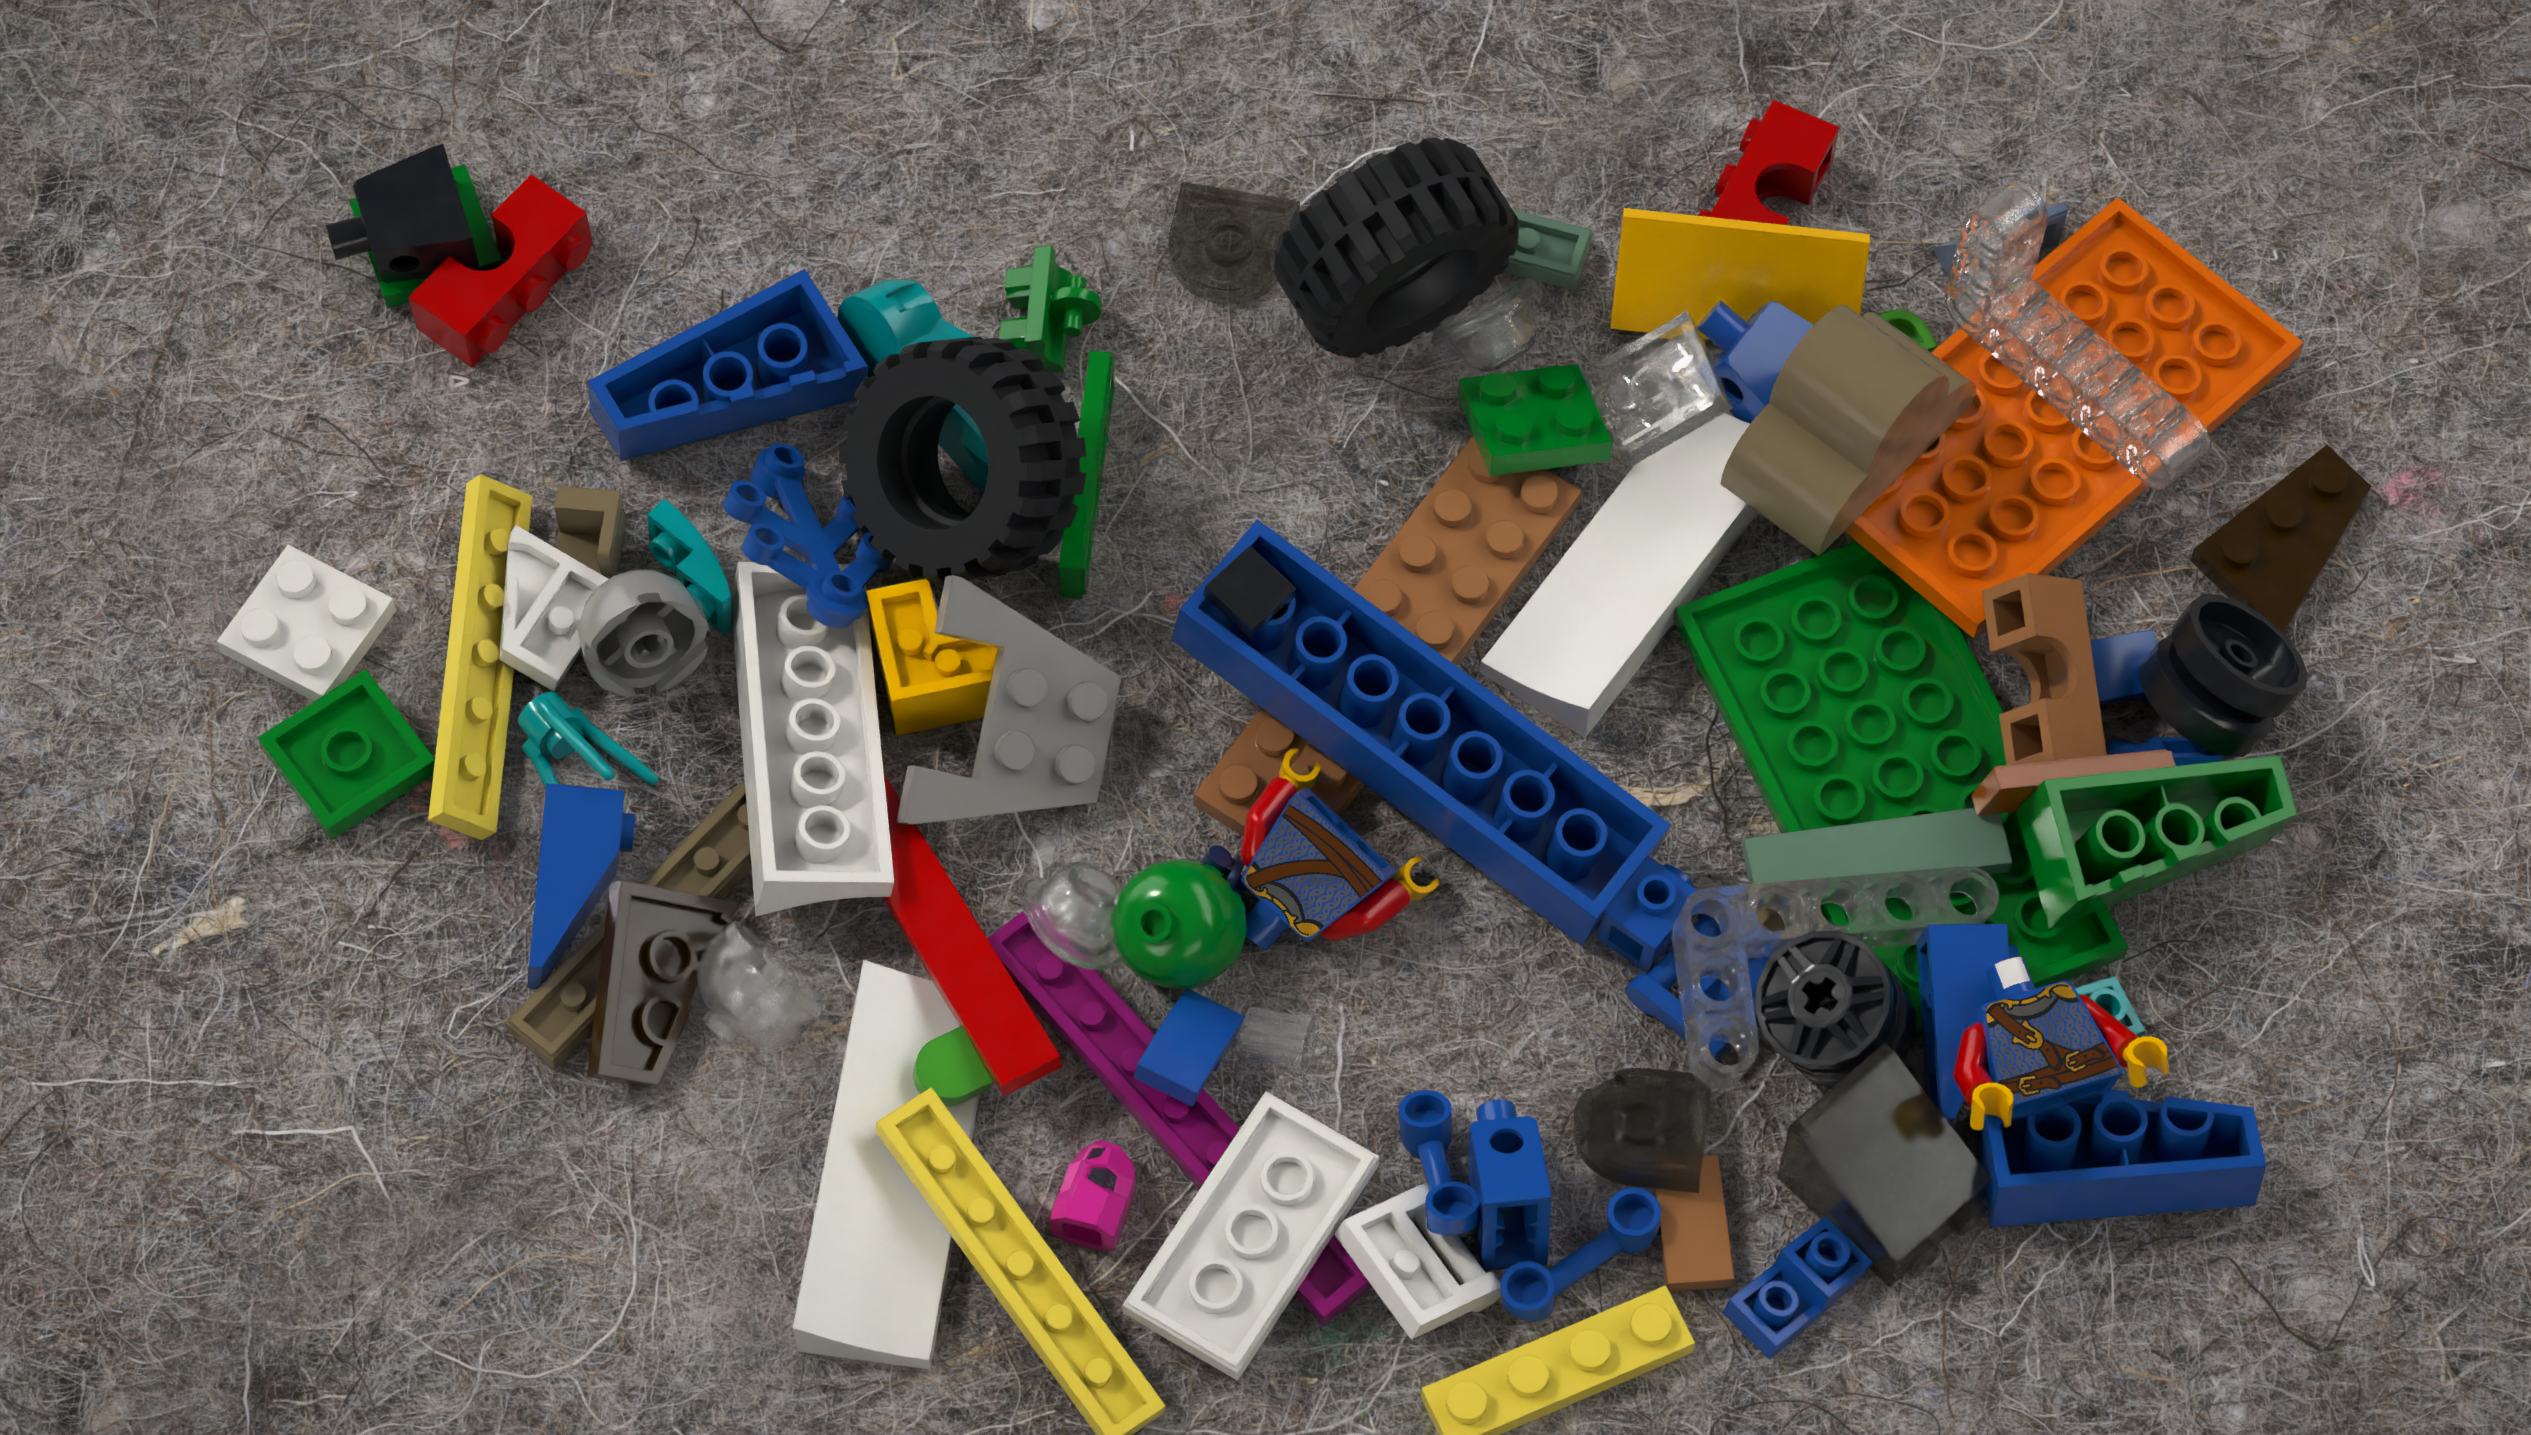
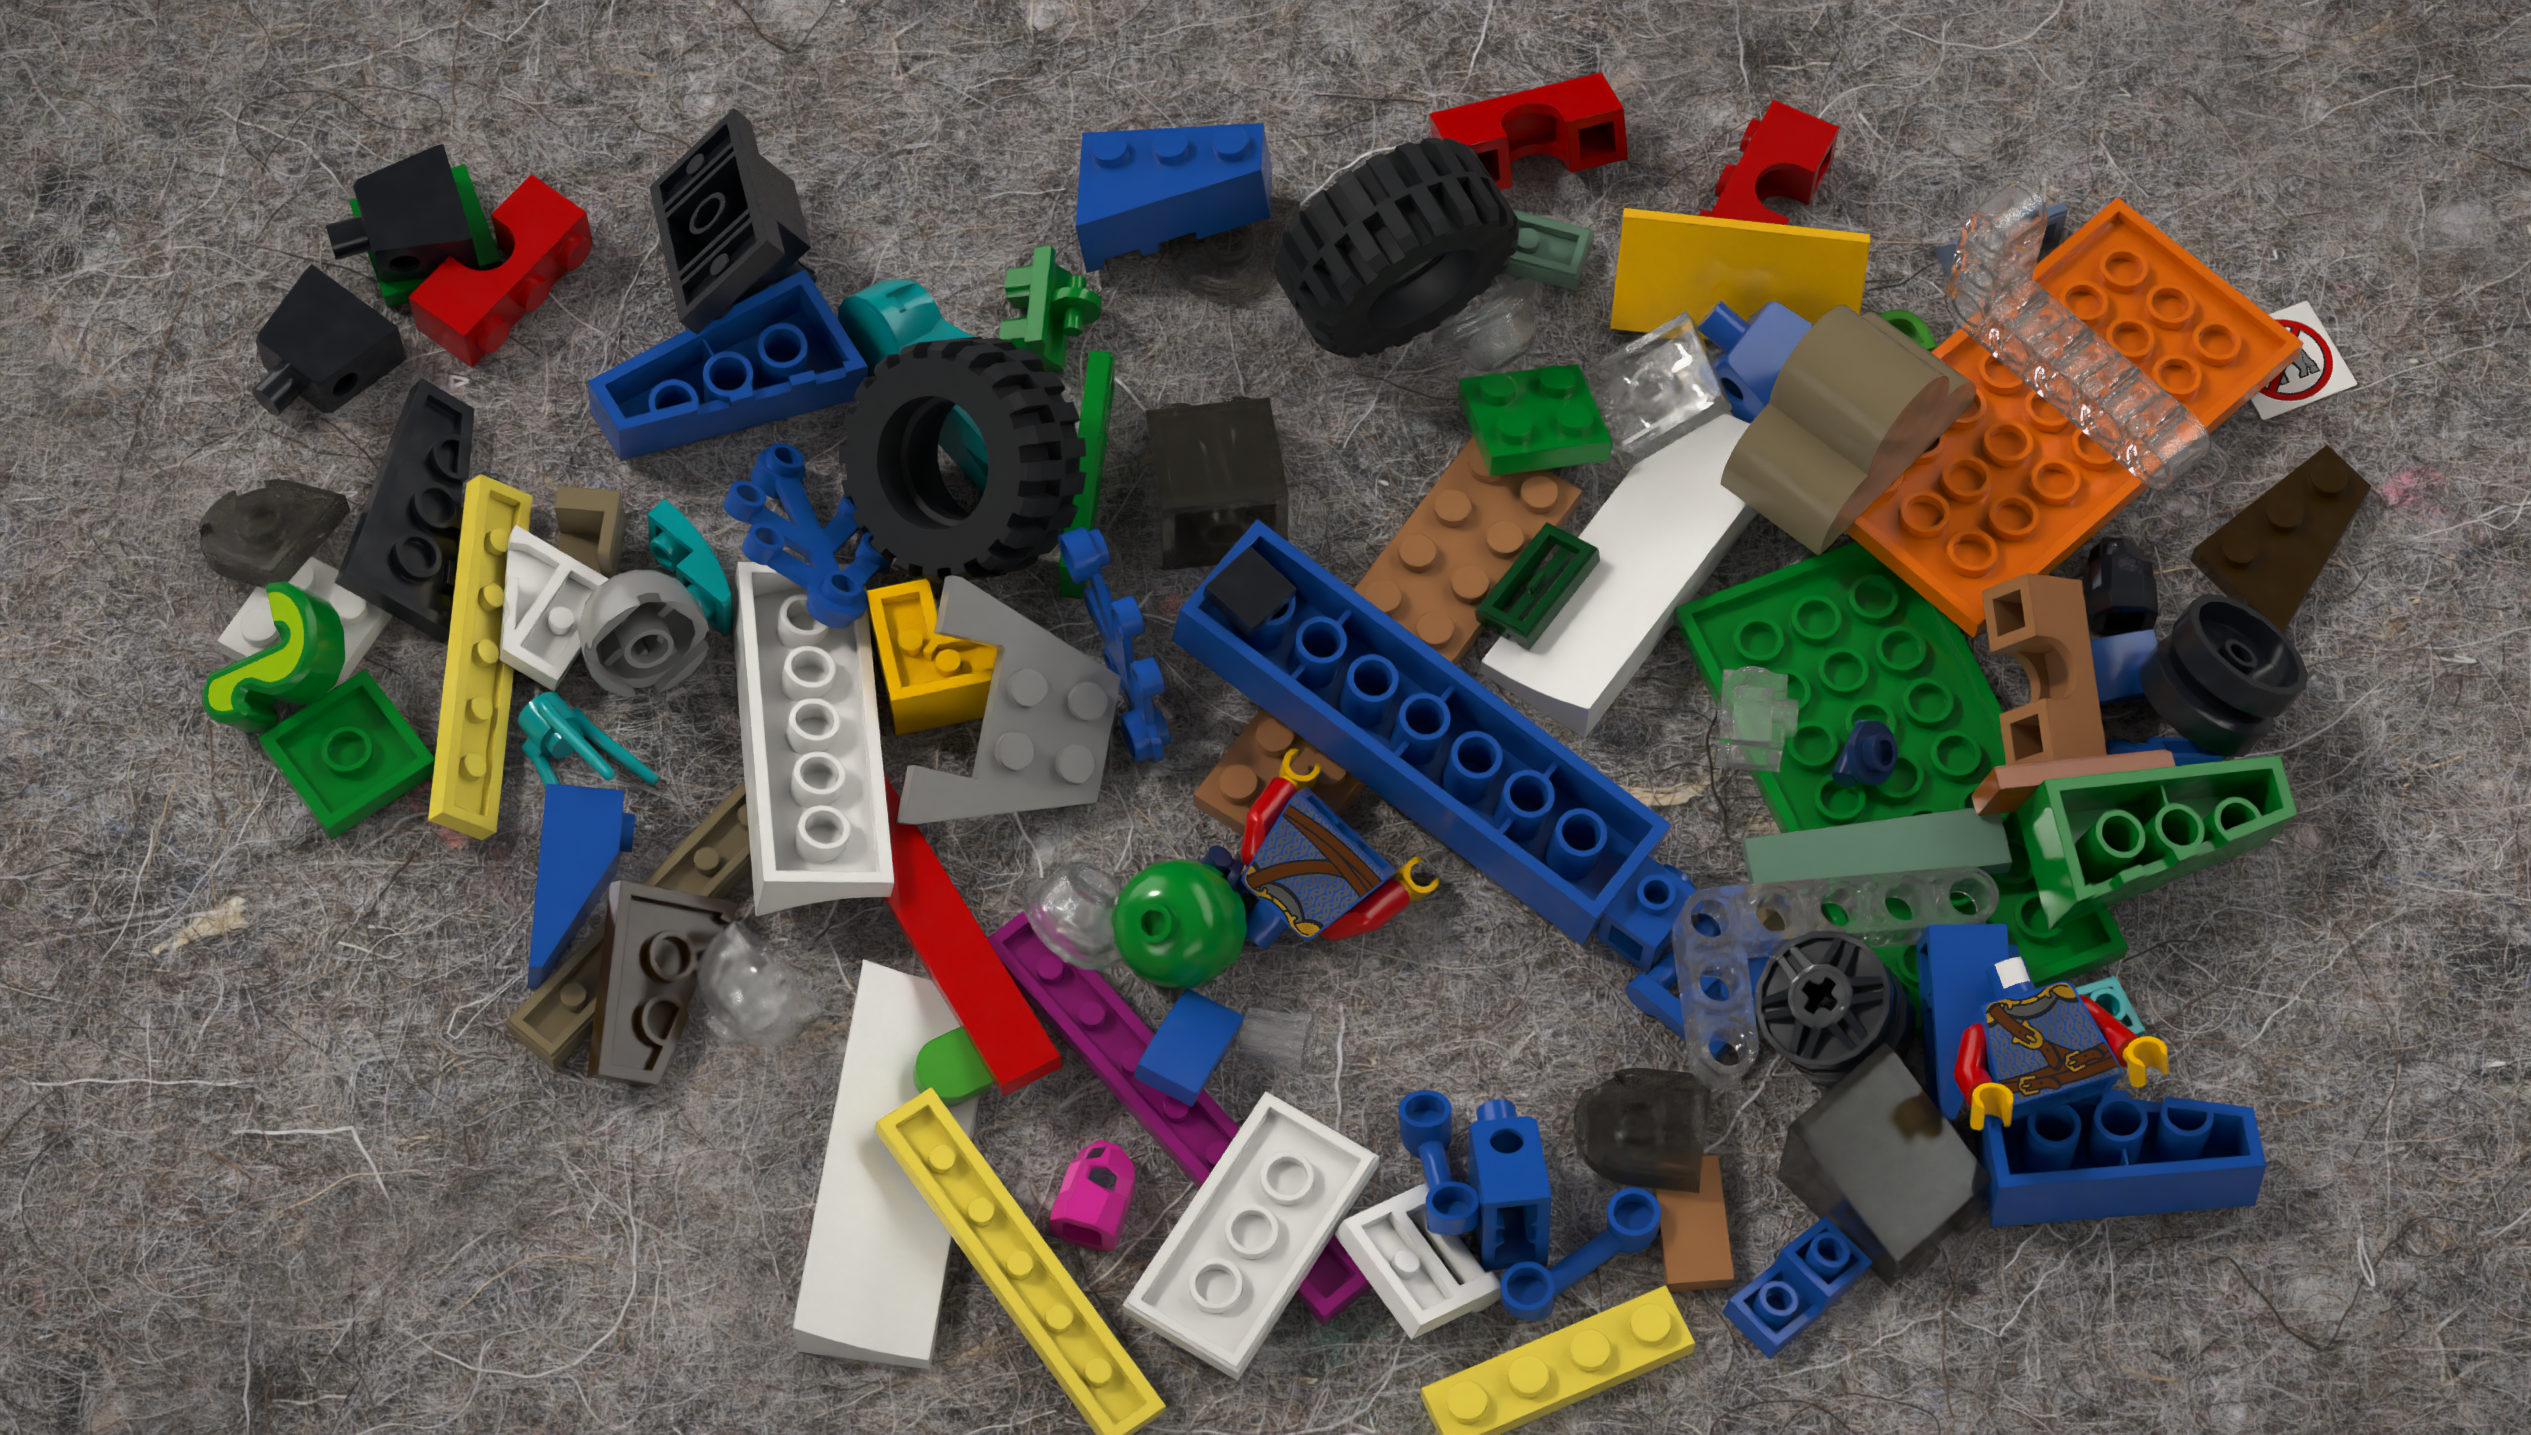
none -> clear smoke tile [199,479,351,589]
none -> green animal [202,581,345,733]
none -> black torso [252,264,406,416]
none -> black wing [334,378,475,643]
none -> black brick [649,108,817,335]
none -> blue plant [1058,526,1171,763]
none -> blue wedge [1076,123,1272,273]
none -> clear smoke slope [1145,396,1289,571]
none -> red arch [1429,72,1628,190]
none -> dark green tile [1475,522,1600,650]
none -> clear brick [1714,666,1798,772]
none -> dark blue plate [1832,720,1898,787]
none -> black rock [2084,537,2158,636]
none -> white sticker [2250,301,2357,420]

